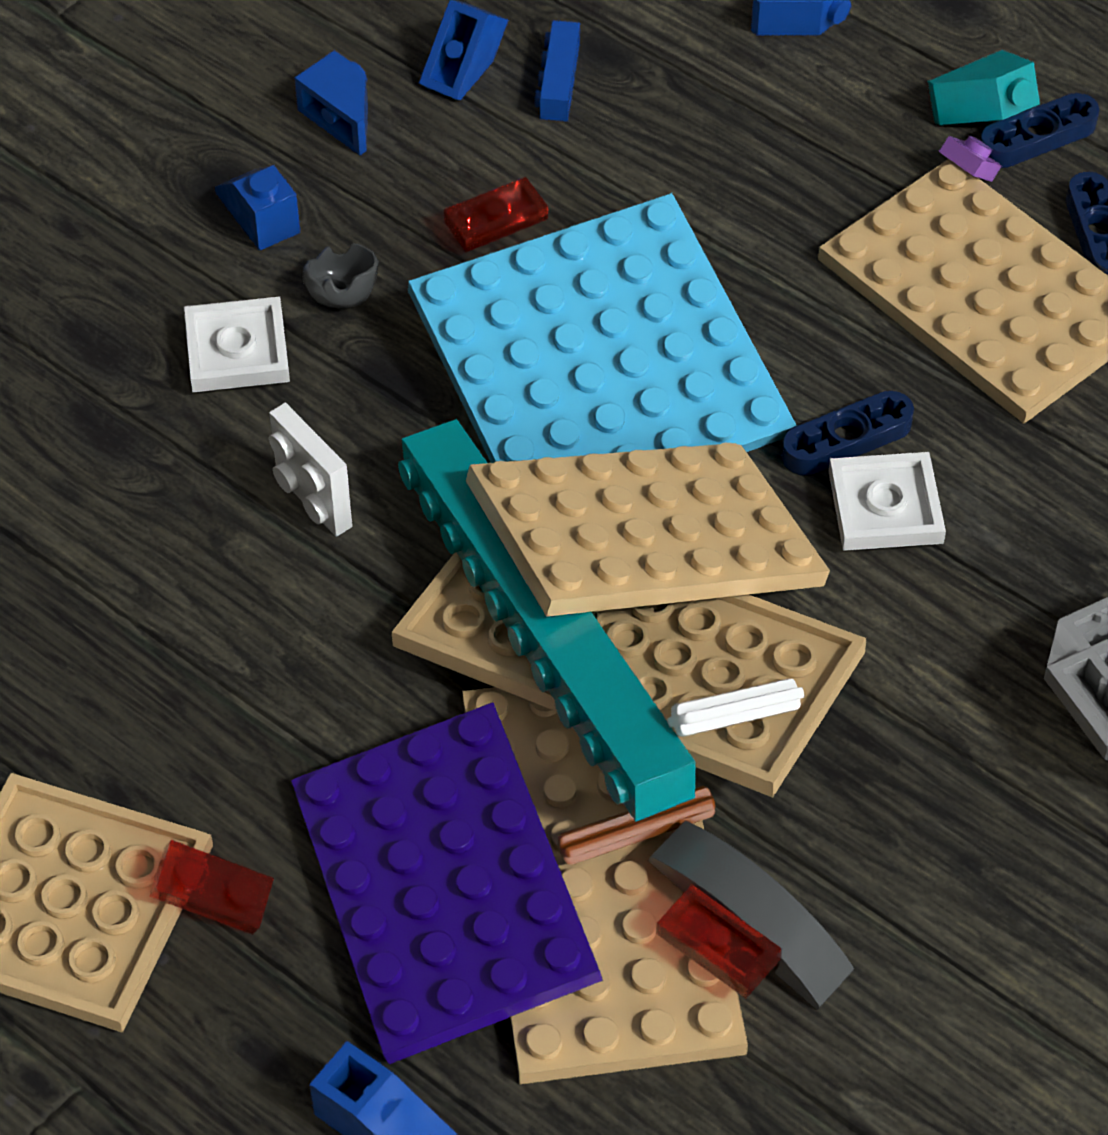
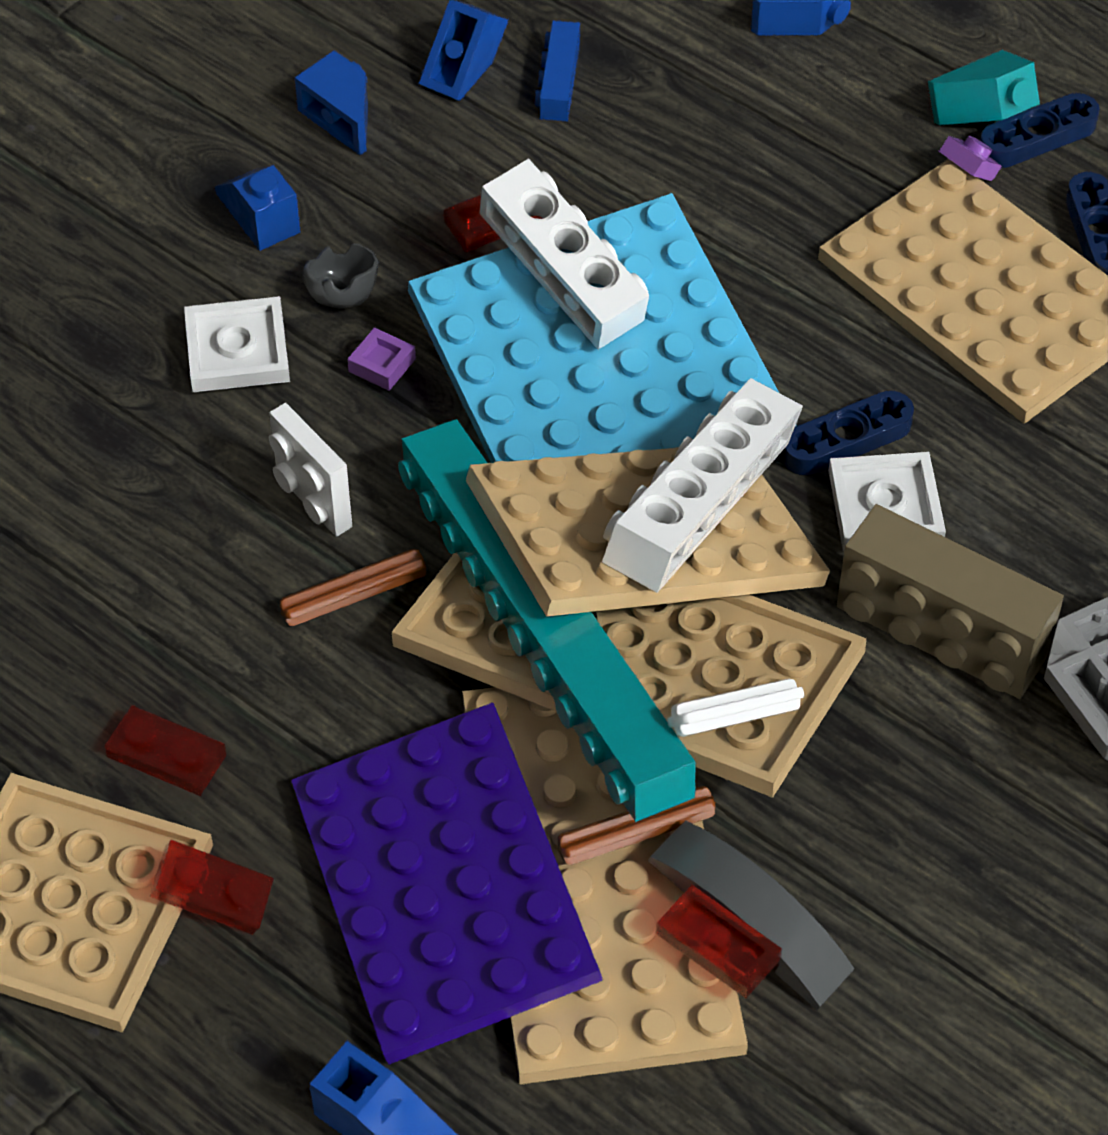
none -> clear red plate [105,705,227,796]
none -> dark orange axle [279,548,426,626]
none -> medium lavender plate [347,327,416,391]
none -> white brick [480,159,649,350]
none -> white brick [602,378,803,593]
none -> dark tan brick [837,504,1064,699]

